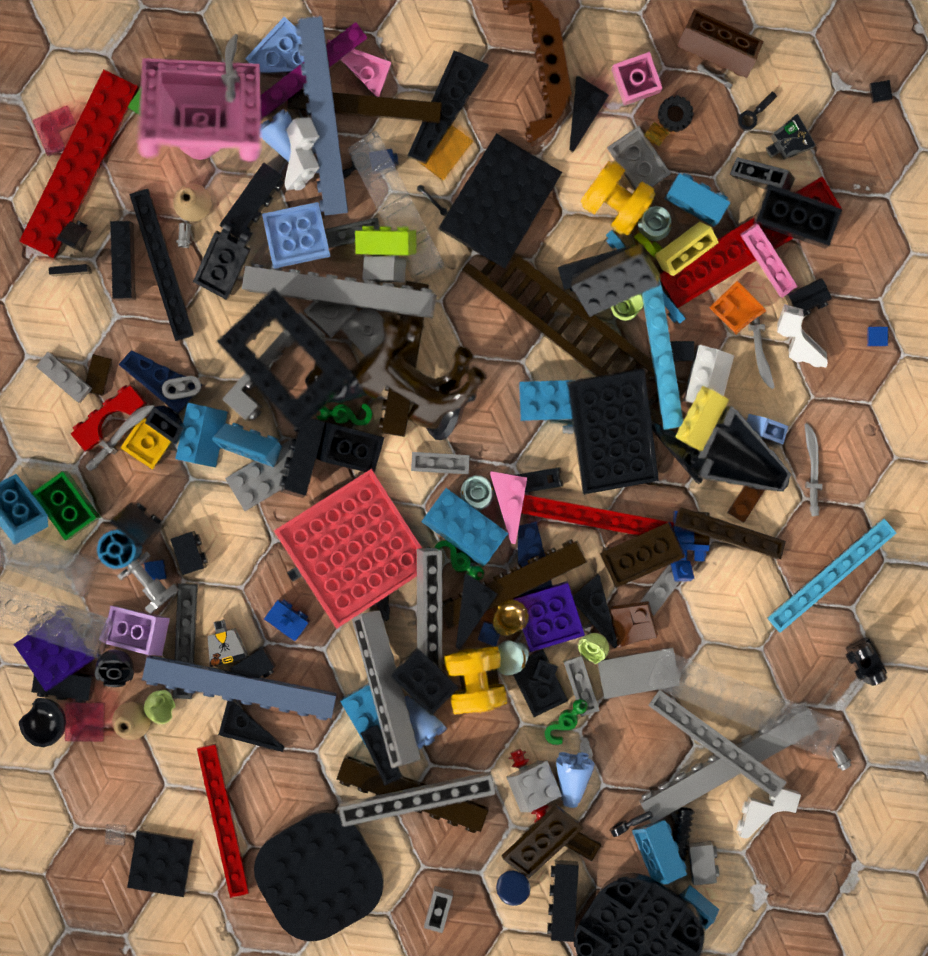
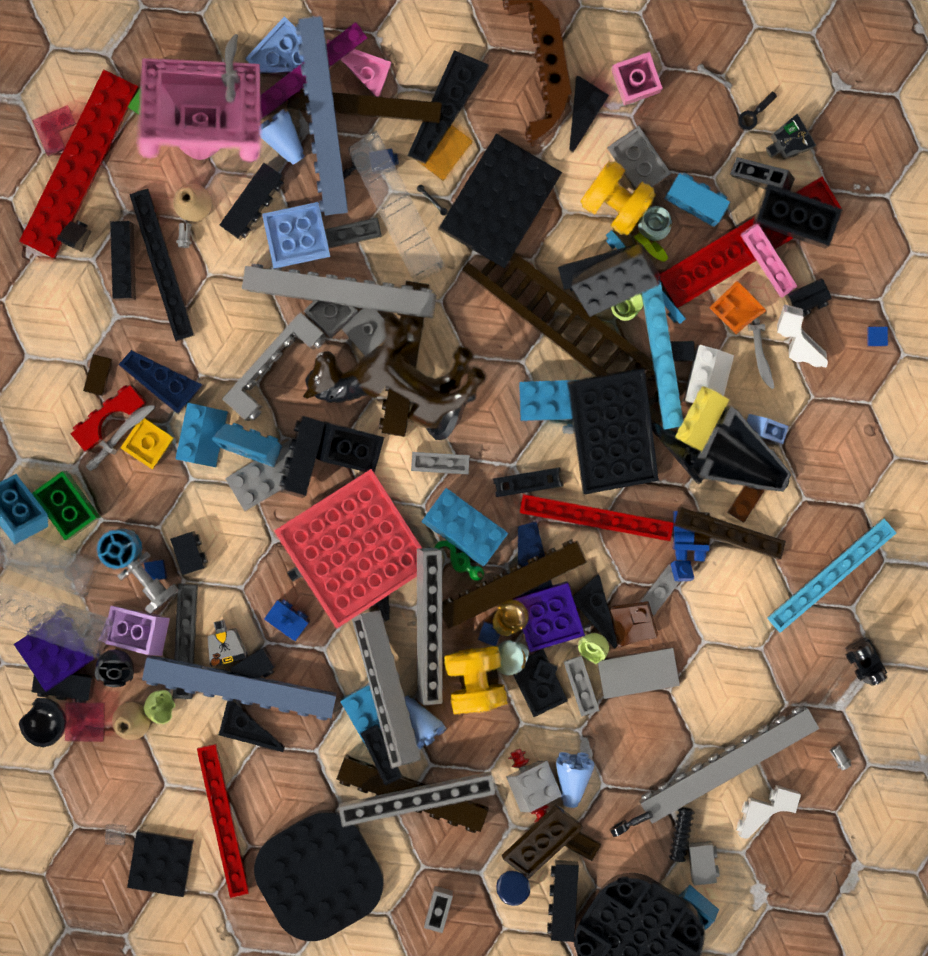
light grey plate [36,352,92,403] -> none
black tile [48,264,91,277] -> none
black slope [109,502,164,546] -> none
black slope [145,405,185,444] -> none
light grey plate [162,376,201,400] -> none
black tile [193,221,253,300] -> none
black brick [216,288,356,430] -> none
white arch [285,117,320,191] -> none
green piece [315,404,372,426] -> none
lime brick [355,226,416,255] -> none
light grey brick [362,254,406,282] -> none
black plate [390,647,459,716] -> none
black wing [456,573,498,650] -> none
light aqua piece [461,475,494,510] -> none
bright pink wing [490,471,527,544] -> none
green piece [545,699,588,745] -> none
dark brown plate [600,522,686,588] -> none
dark azure slope [632,820,687,884] -> none
clear yellow plate [644,122,669,147] -> none
clear brick [647,649,844,760] -> none
light grey plate [648,690,787,798] -> none
light yellow brick [655,221,719,276] -> none
black tyre [658,95,693,132] -> none
reddish brown slope [677,9,763,78] -> none
light grey sword [804,423,822,516] -> none
black plate [869,80,893,104] -> none

